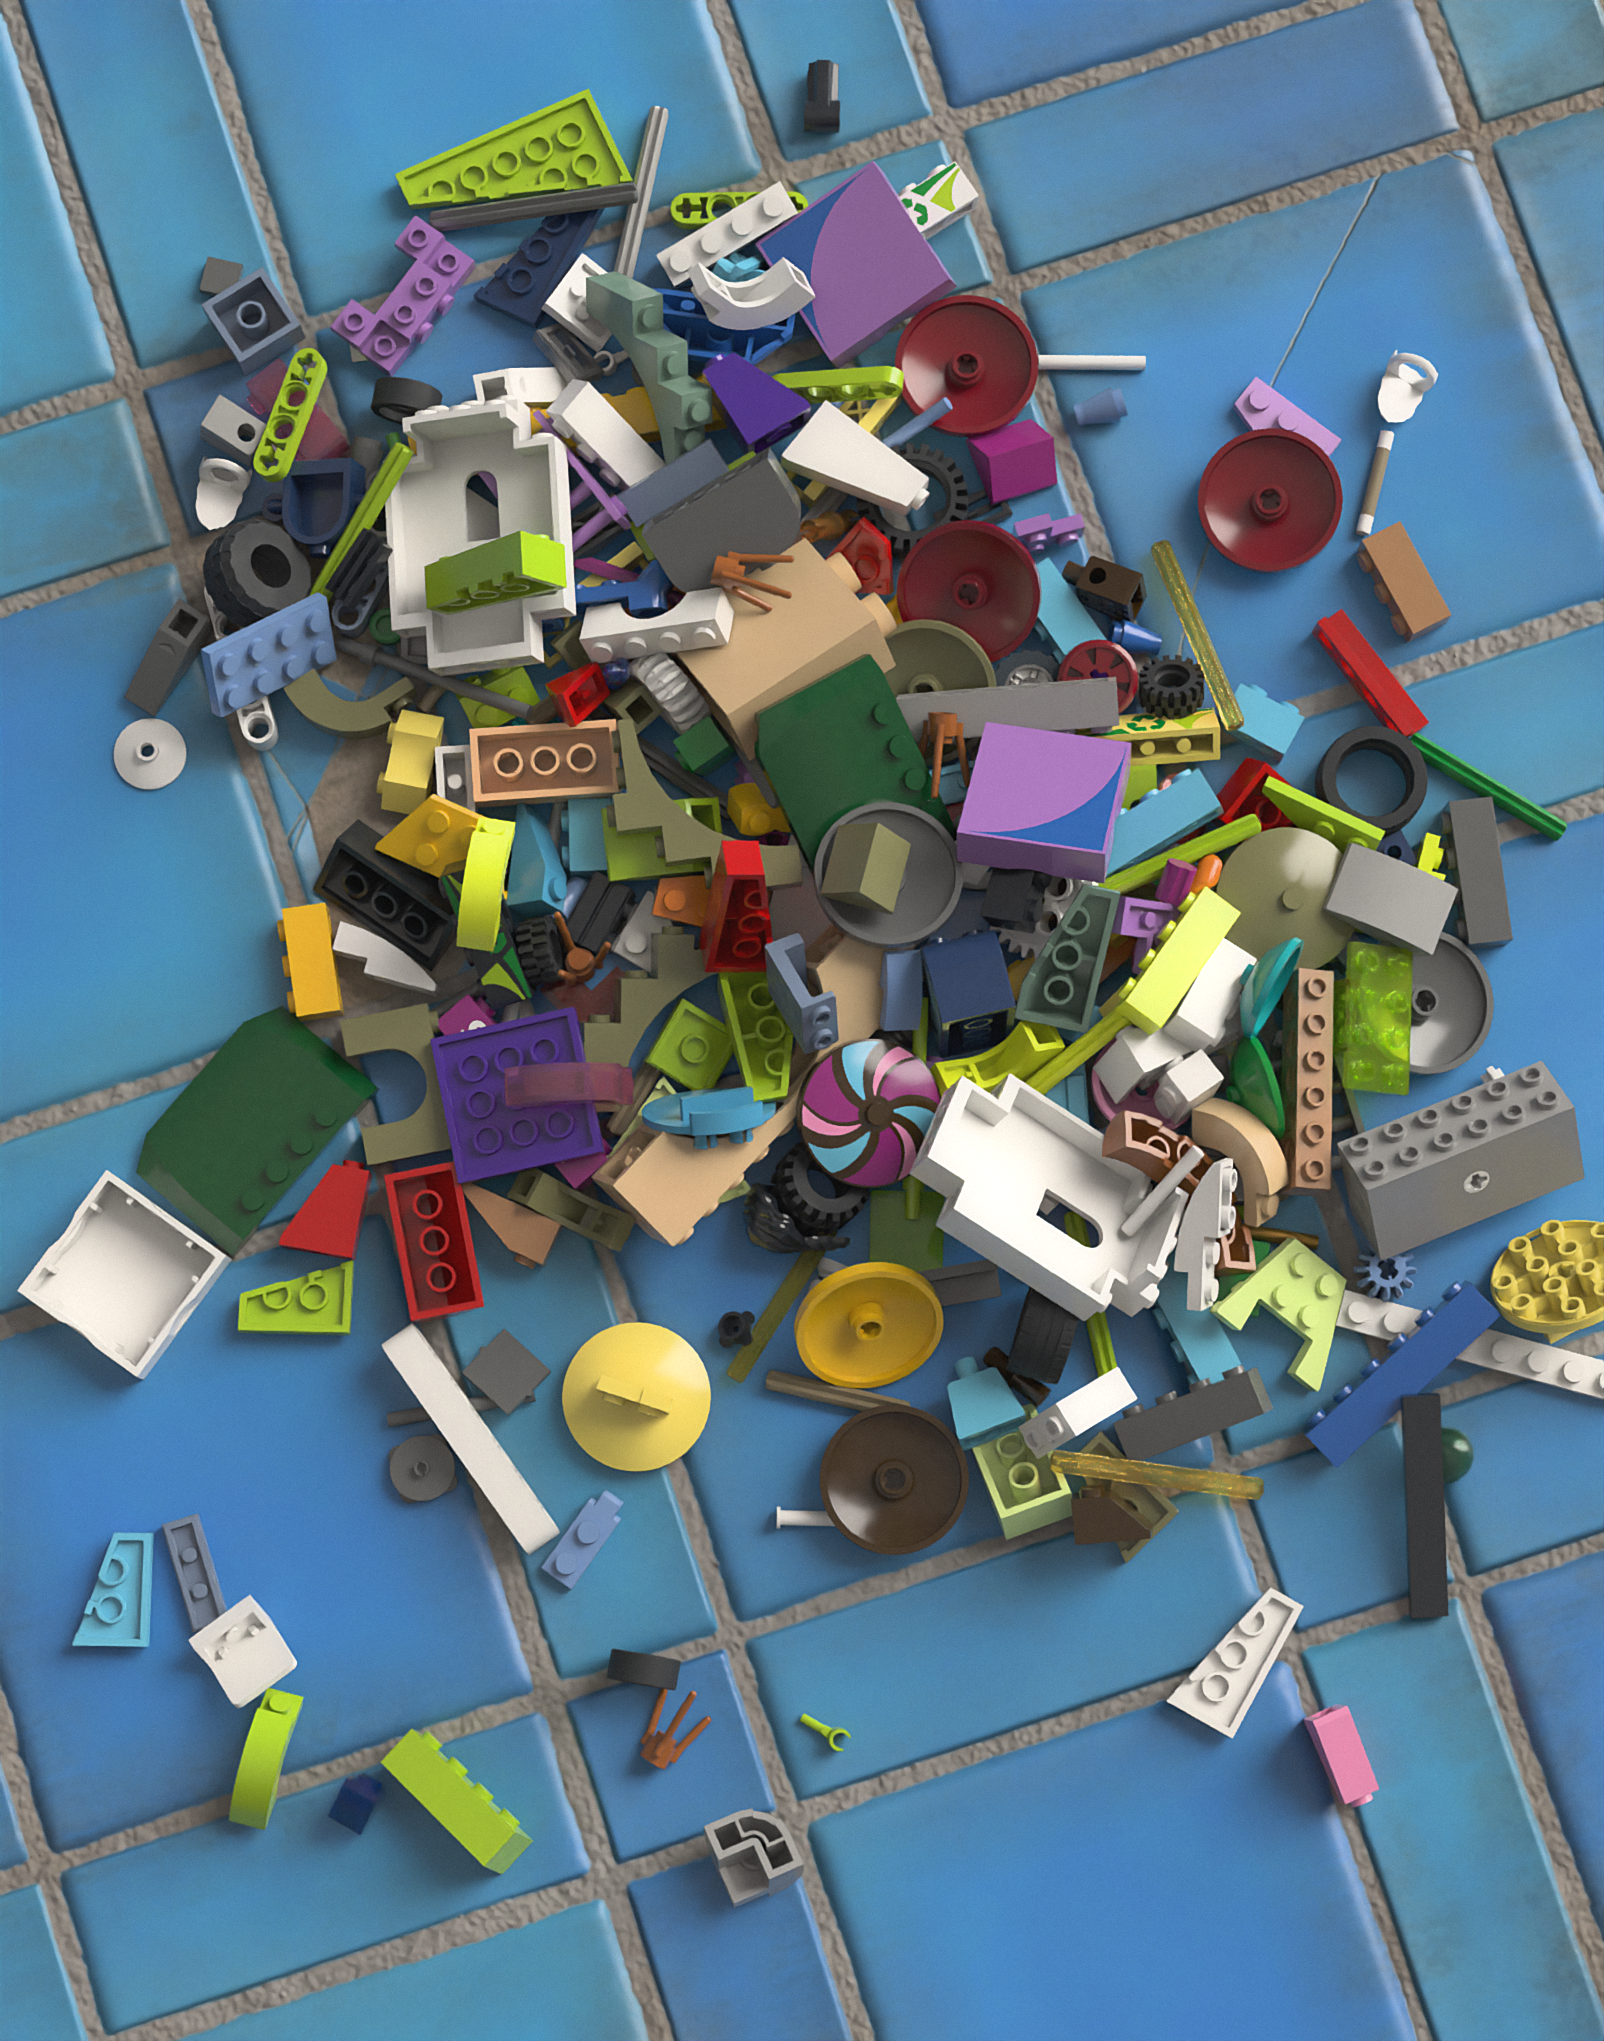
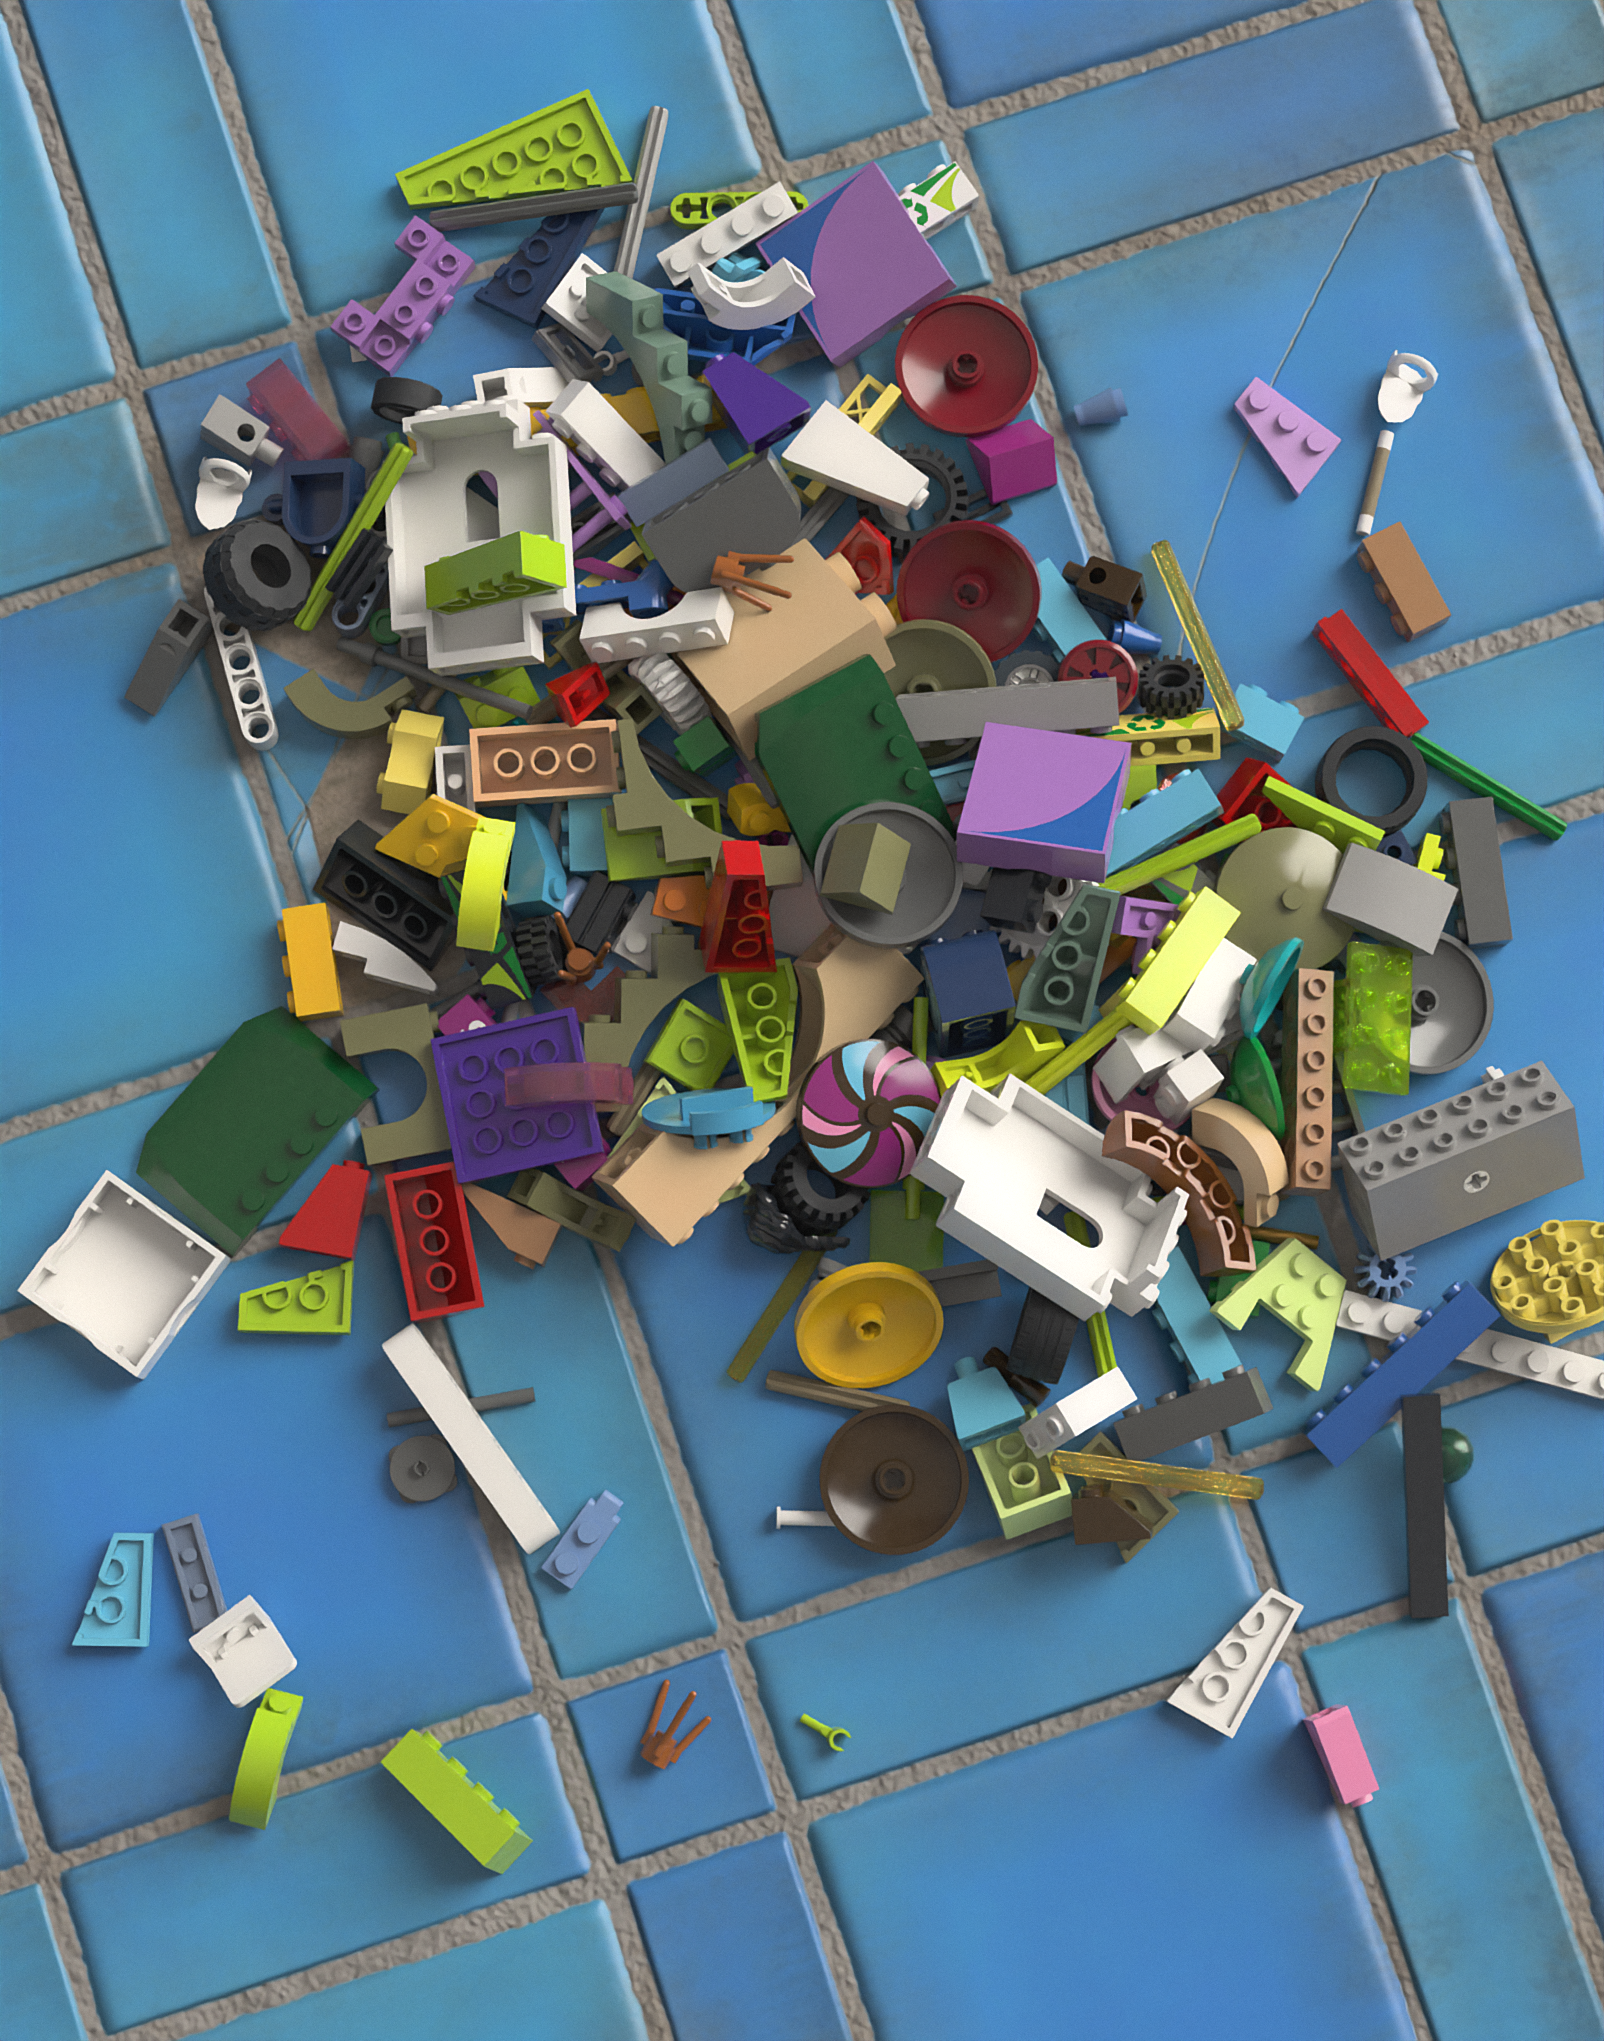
white dish [114,718,187,790] -> none
dark grey tile [199,257,244,297] -> none
sand blue brick [201,267,305,376] -> none
medium blue plate [201,592,337,718] -> none
lime beam [253,348,327,483] -> none
clear blue slope [328,1772,387,1835] -> none
dark grey piece [462,1329,551,1416] -> none
light yellow bracket [562,1323,711,1472] -> none
clear blue arm [603,657,630,689] -> none
black tyre [606,1648,681,1690] -> none
light grey brick [704,1808,804,1908] -> none
black plate [718,1311,755,1348] -> none
sand blue panel [764,933,839,1054] -> none
lime beam [772,366,904,404] -> none
clear orange pin [800,509,859,543] -> none
black piece [804,60,840,133] -> none
medium blue slope [879,950,922,1031] -> none
medium blue bar [881,397,953,448] -> none
dark orange plant [918,712,971,799] -> none
medium lavender plate [1012,513,1085,556] -> none
white bar [1038,355,1146,370] -> none
white bar [1121,1145,1204,1237] -> none
magenta piece [1154,858,1197,906] -> none
white slope [1174,1158,1237,1311] -> none
orange arm [1189,854,1223,894] -> none
dark red dish [1198,428,1343,573] -> none

